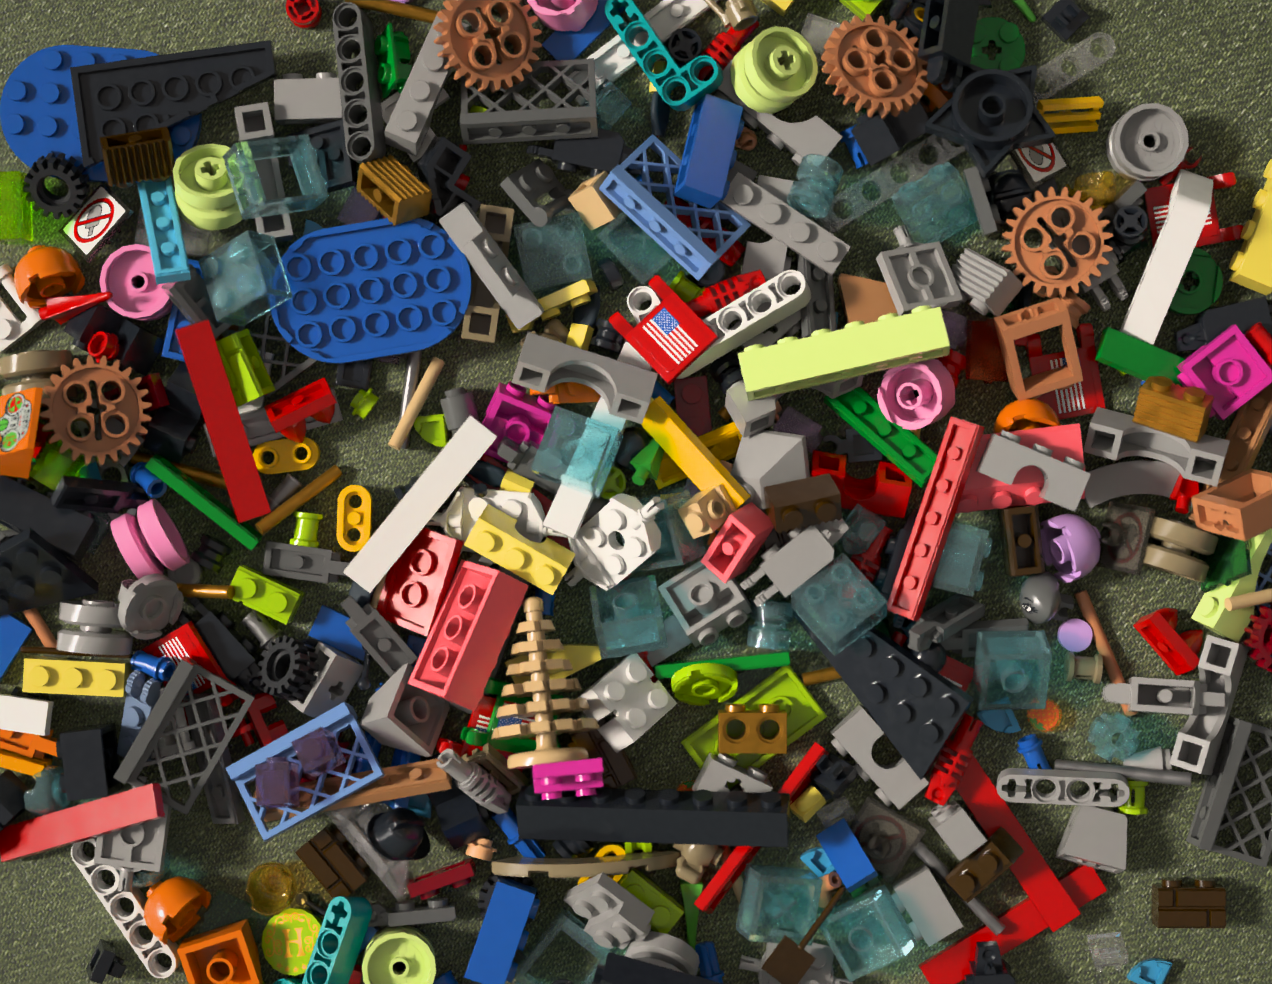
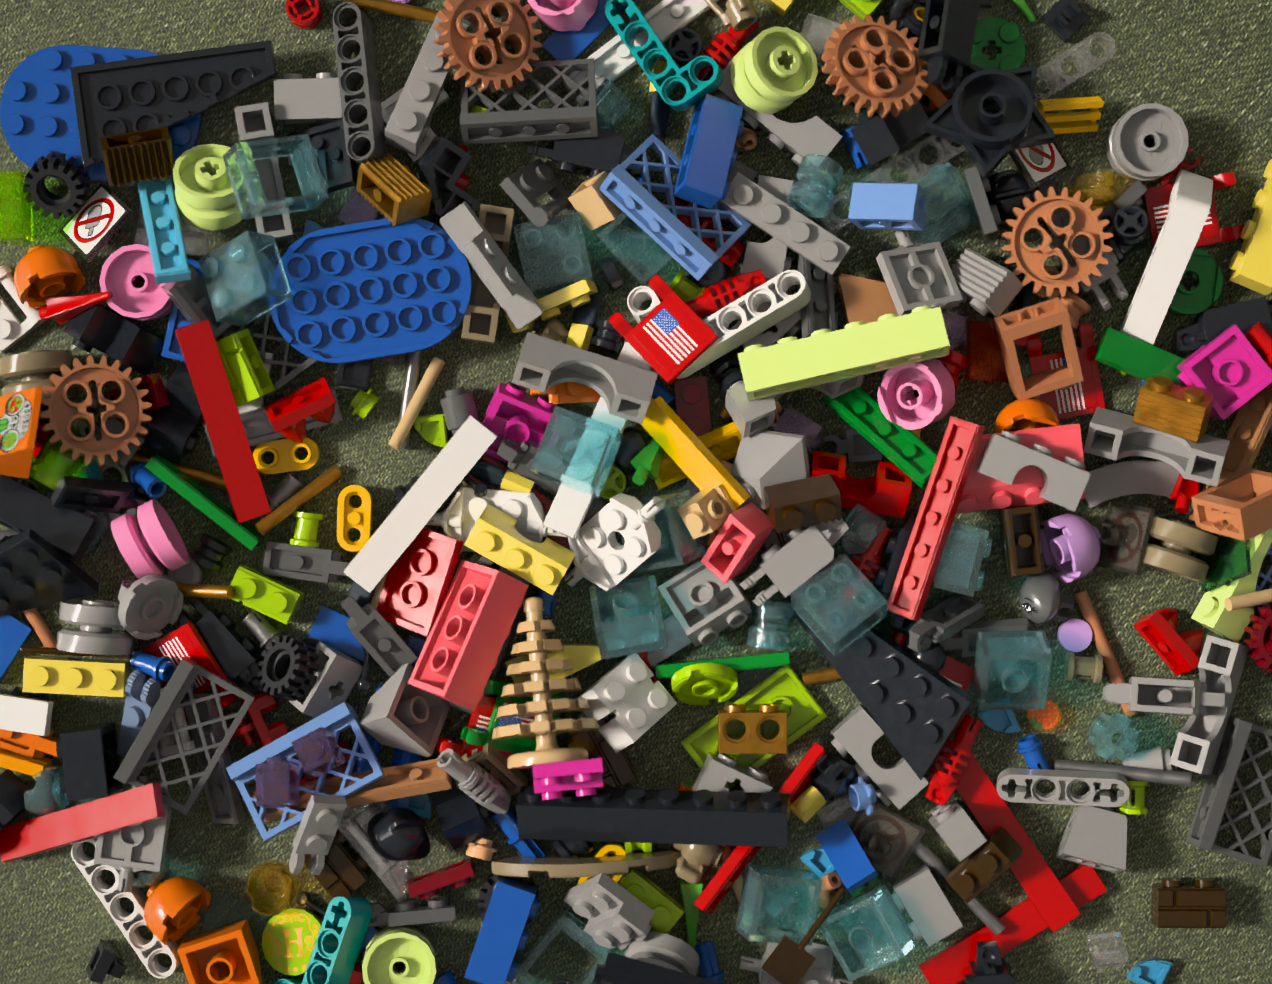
red plate [88,331,119,363] -> none
green hinge [374,23,412,98] -> none
none -> light grey hinge [289,795,347,875]
none -> medium blue hinge [848,183,926,231]
none -> medium blue plate [848,776,876,815]

